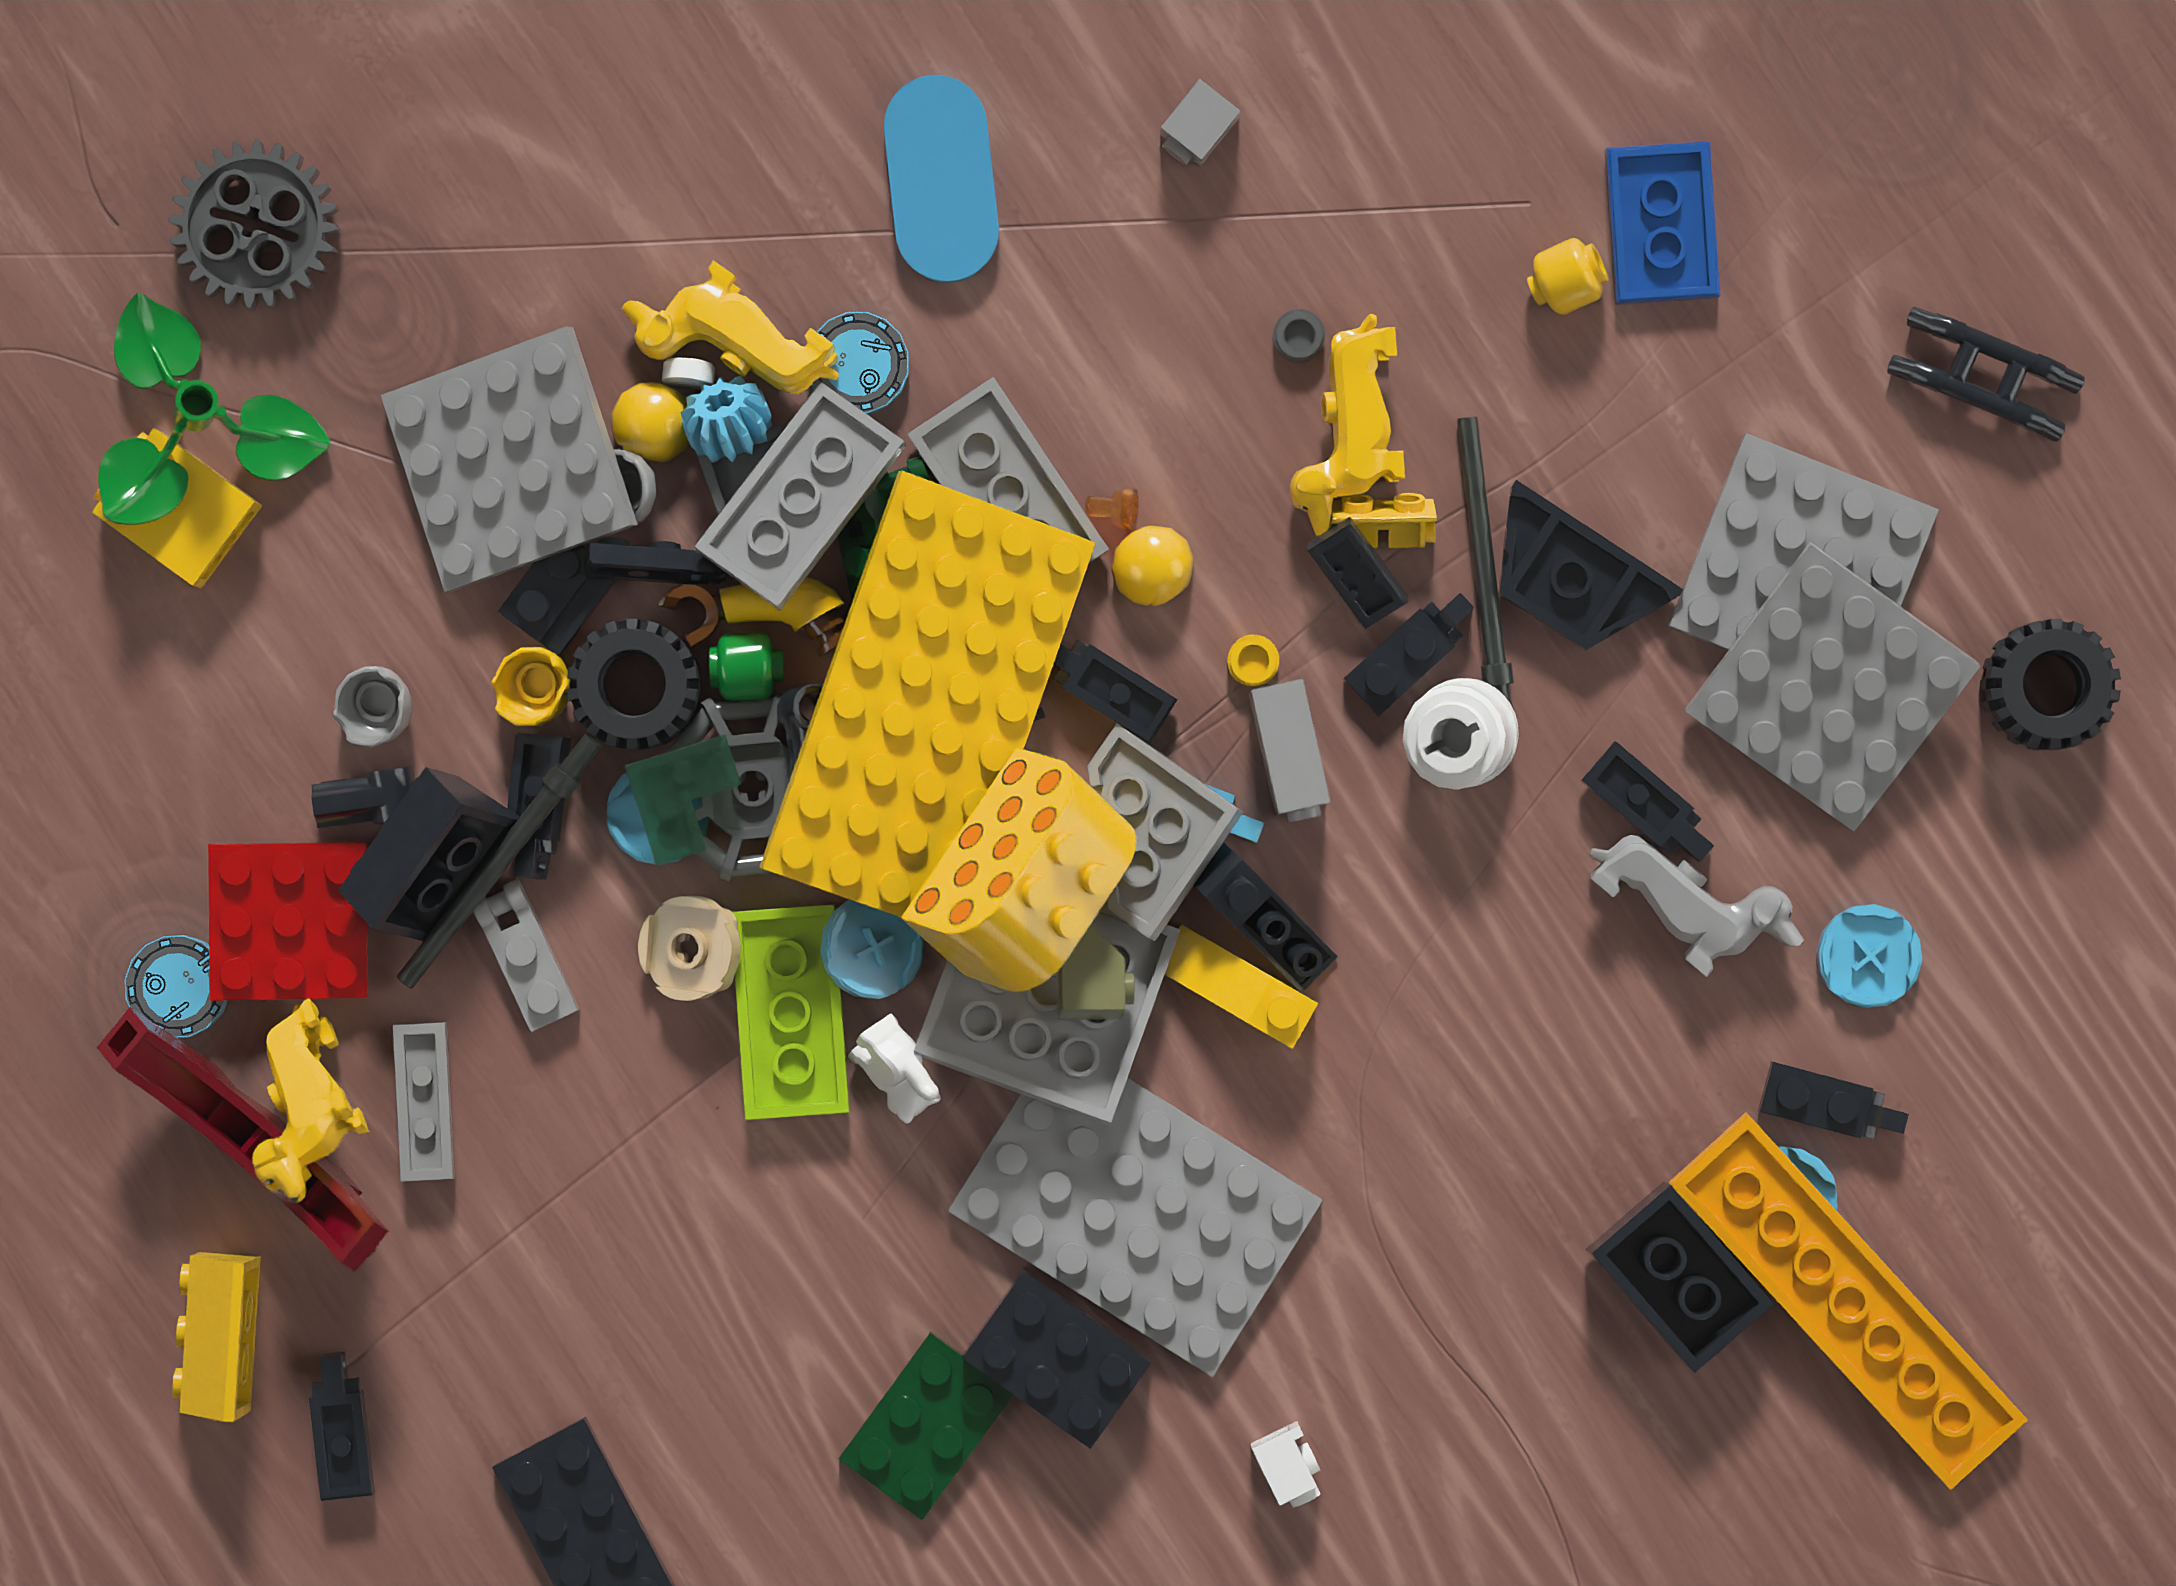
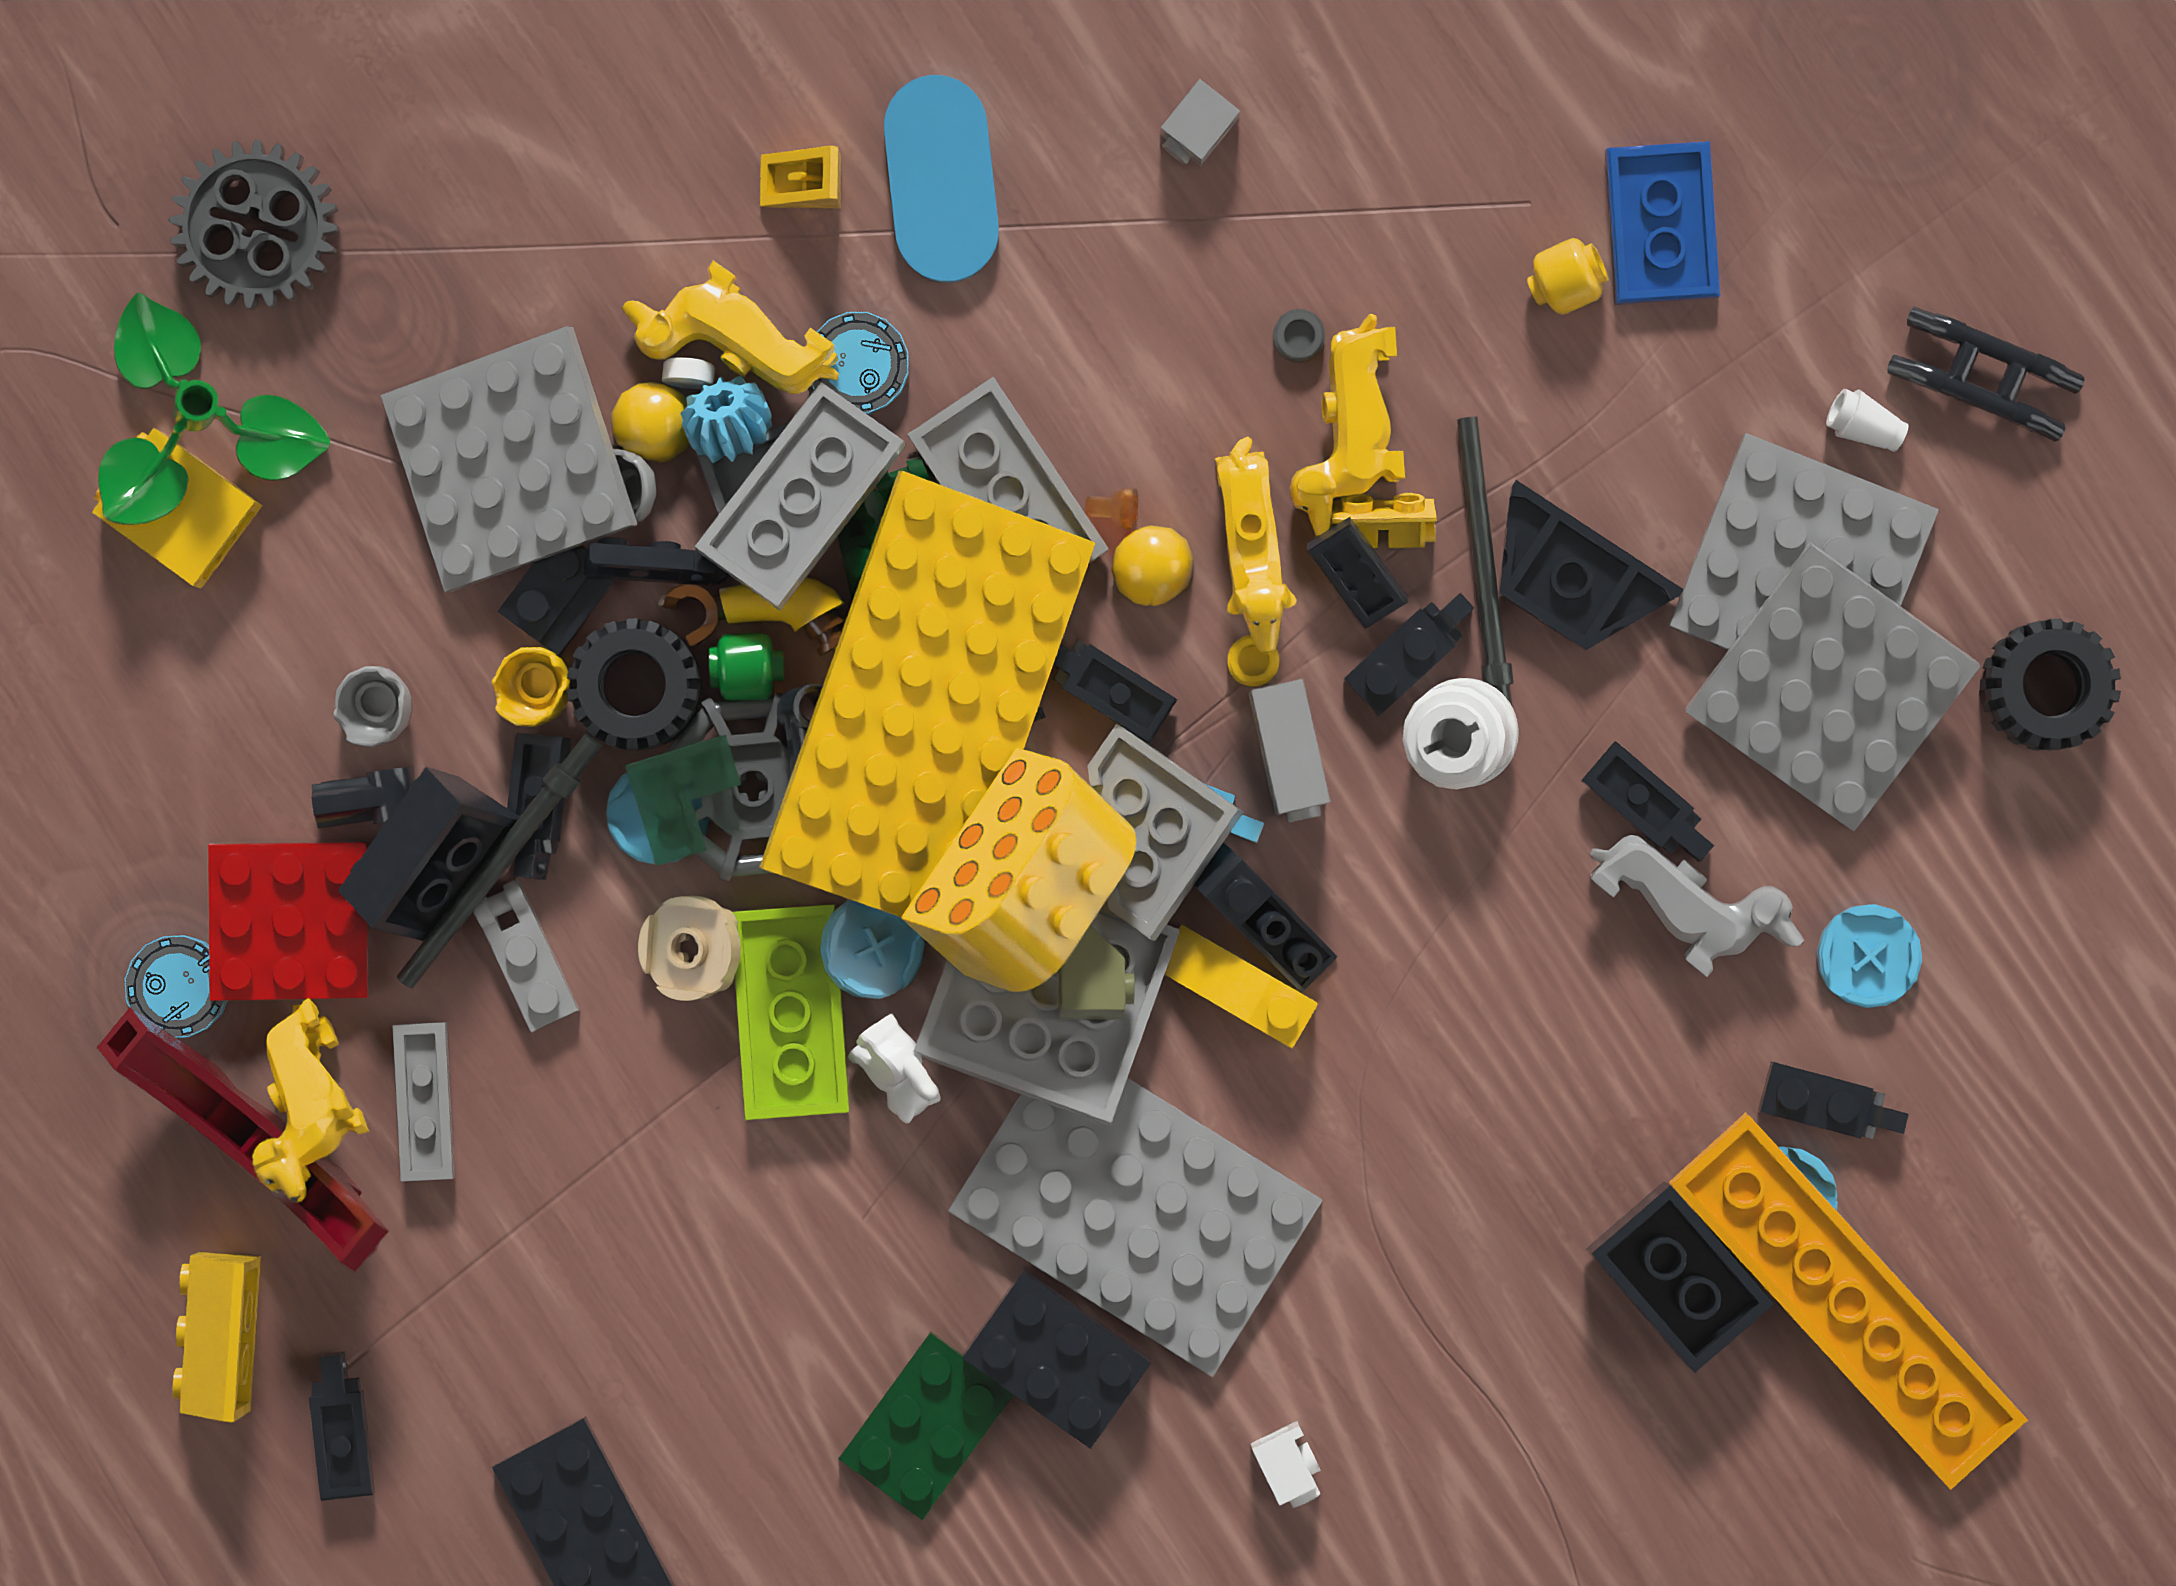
none -> yellow slope [760,146,841,209]
none -> yellow animal [1215,437,1297,653]
none -> white cone [1826,389,1908,452]

